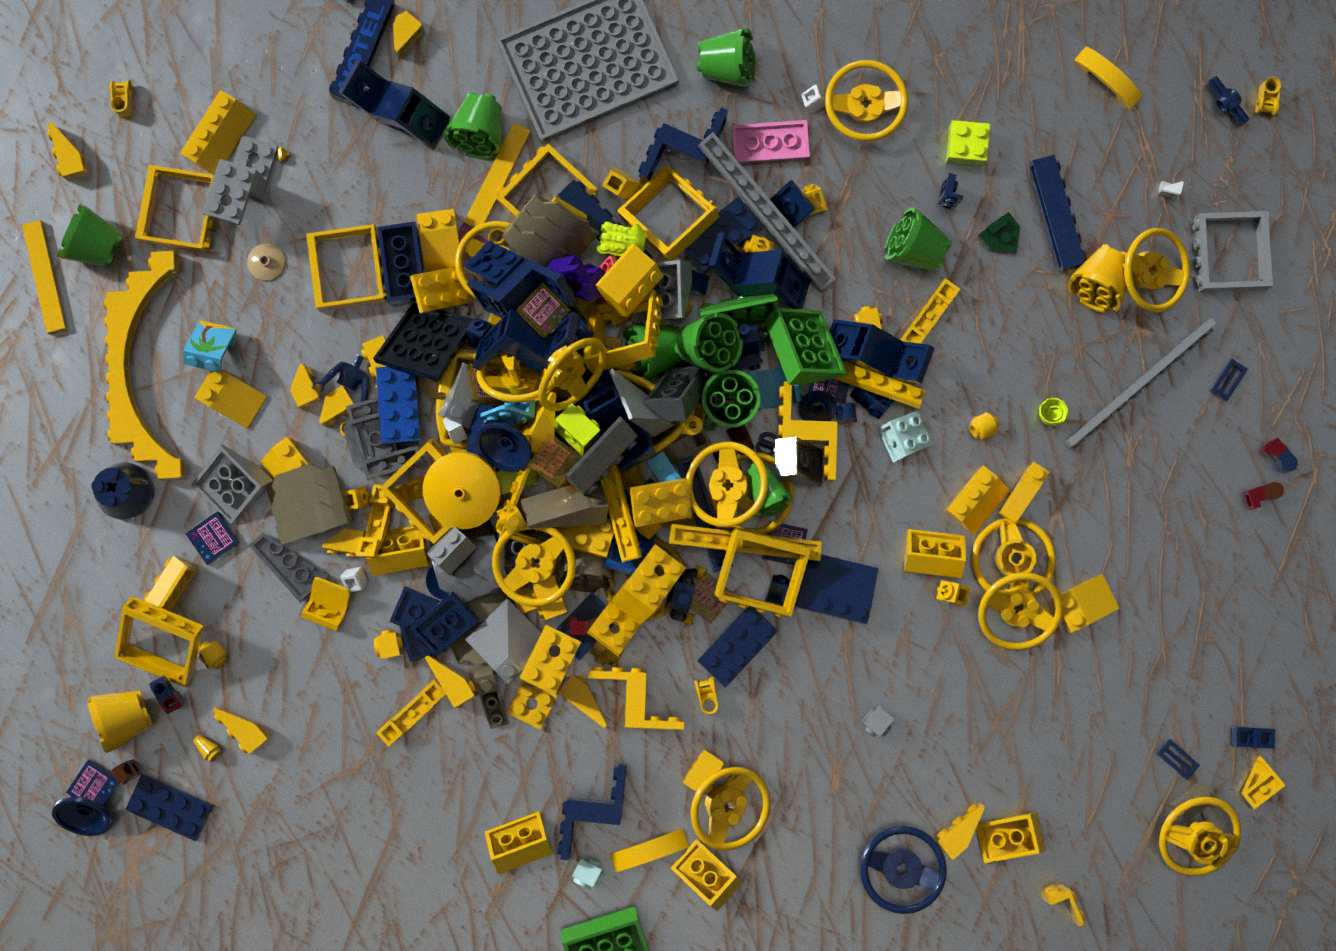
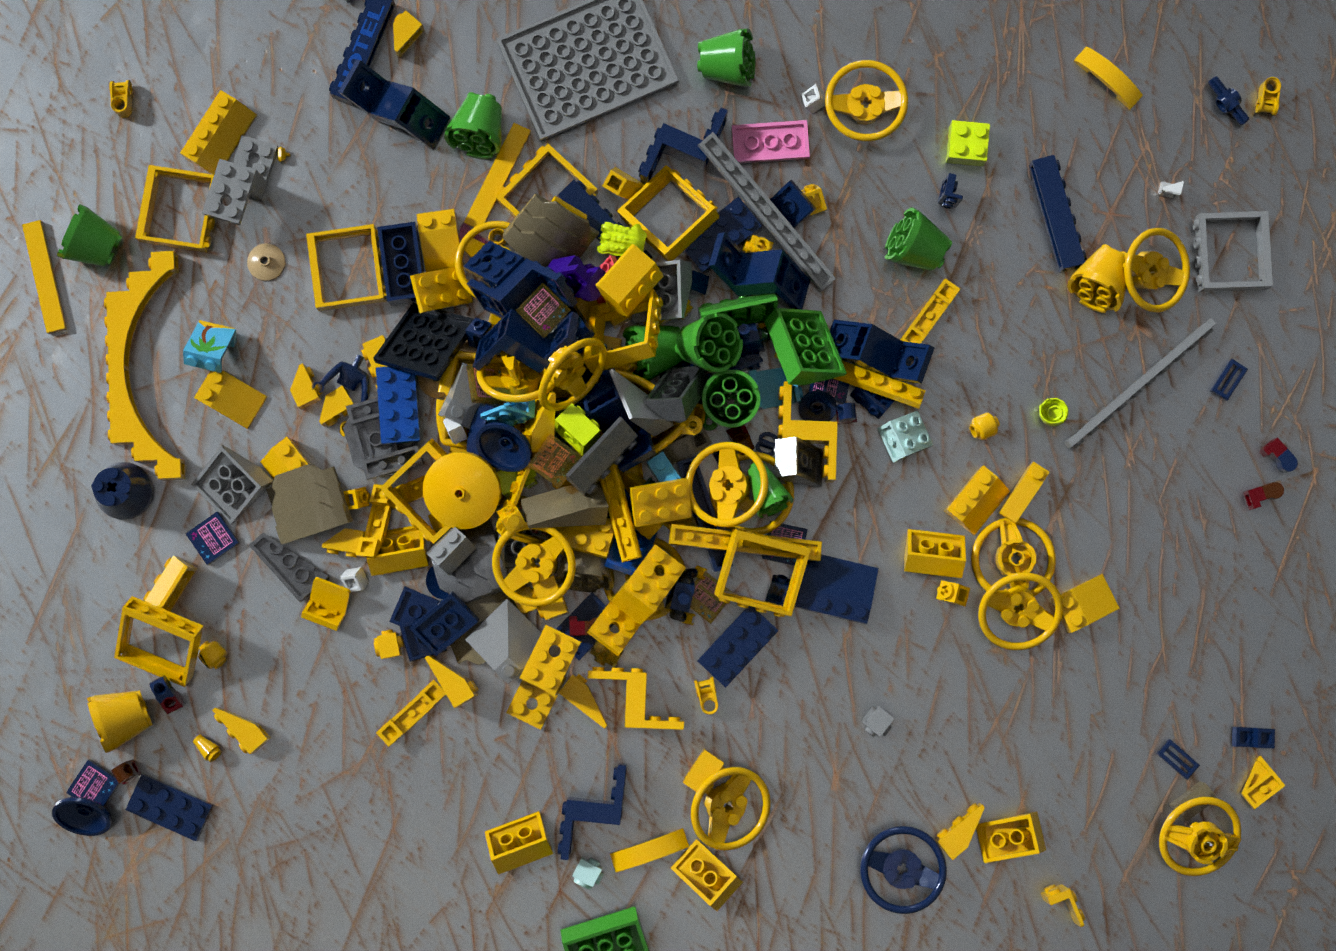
yellow slope [47,122,89,181] -> none
dark tan slope [474,665,509,729] -> none
yellow brick [854,306,883,329] -> none
dark green plate [978,212,1020,254] -> none

